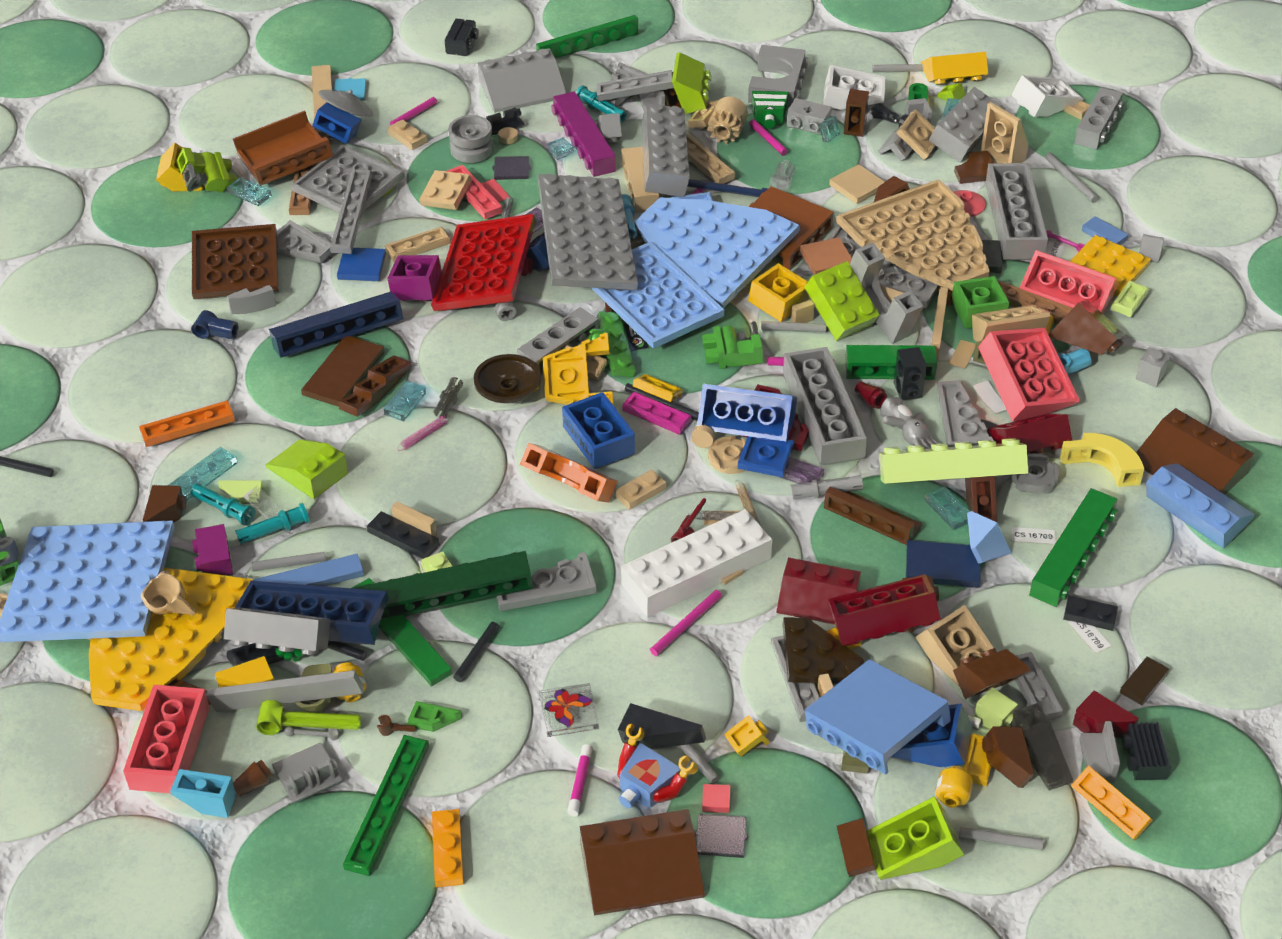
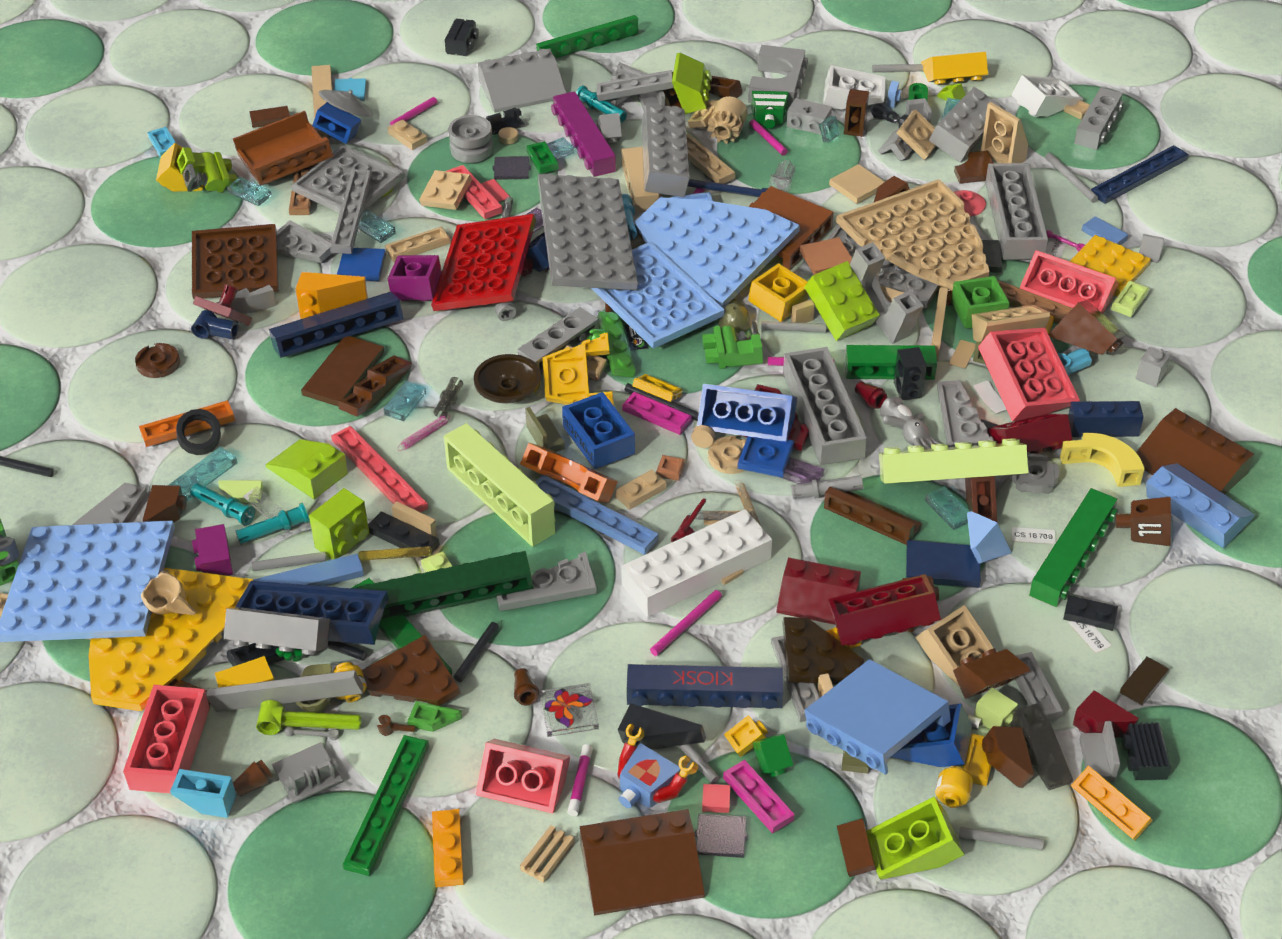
none -> light grey wing [72,483,148,525]
none -> reddish brown tile [135,343,180,378]
none -> medium azure plate [147,127,176,158]
none -> black tyre [176,409,221,455]
none -> dark red tile [193,284,252,326]
none -> reddish brown tile [249,106,290,128]
none -> light orange slope [295,272,368,319]
none -> lime brick [309,488,369,560]
none -> coral tile [331,426,428,512]
none -> clear light blue plate [358,210,396,243]
none -> clear yellow bar [358,546,432,561]
none -> reddish brown plate [362,635,461,706]
none -> yellowish green brick [444,423,556,547]
none -> coral slope [476,738,570,813]
none -> reddish brown cone [514,668,539,706]
none -> tan tile [520,825,574,883]
none -> olive panel [525,407,565,452]
none -> green plate [527,141,559,174]
none -> medium blue plate [536,475,658,555]
none -> dark blue brick [627,664,783,709]
none -> nougat tile [656,455,685,481]
none -> reddish brown slope [709,76,742,98]
none -> olive cap [718,299,750,333]
none -> dark pink plate [723,760,795,834]
none -> green brick [752,734,793,777]
none -> light blue plate [887,81,902,108]
none -> dark blue brick [1068,401,1144,437]
none -> dark blue tile [1091,145,1189,204]
none -> reddish brown torso [1116,497,1171,546]

